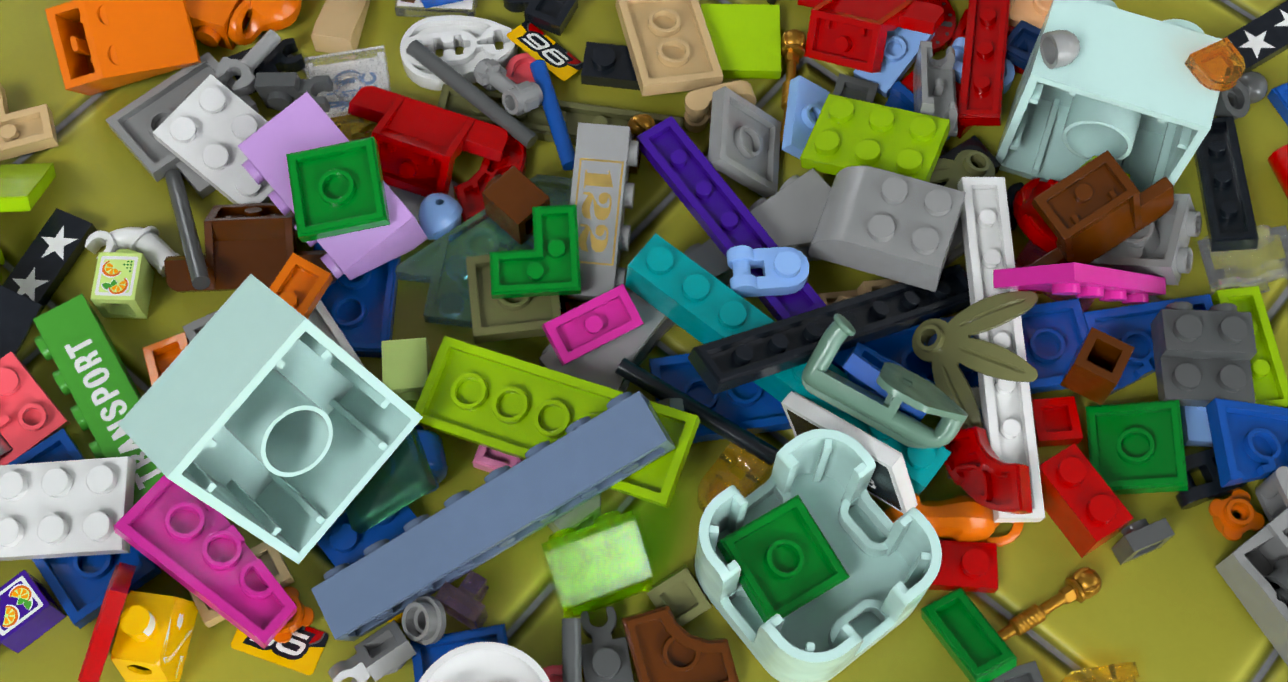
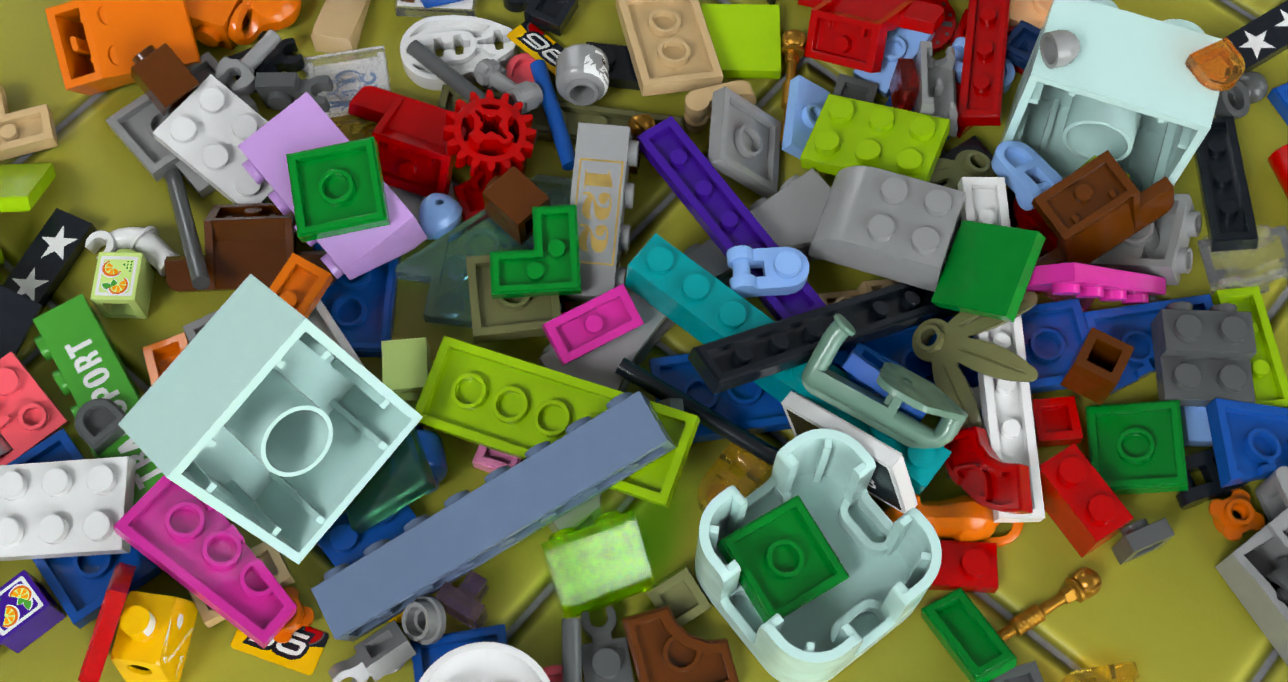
none -> dark grey tile [74,398,126,456]
none -> reddish brown brick [131,43,199,116]
none -> red gear [443,89,536,181]
none -> light grey head [555,43,609,106]
none -> clear red tile [890,58,919,111]
none -> green tile [931,220,1046,322]
none -> light blue plate [991,140,1063,211]

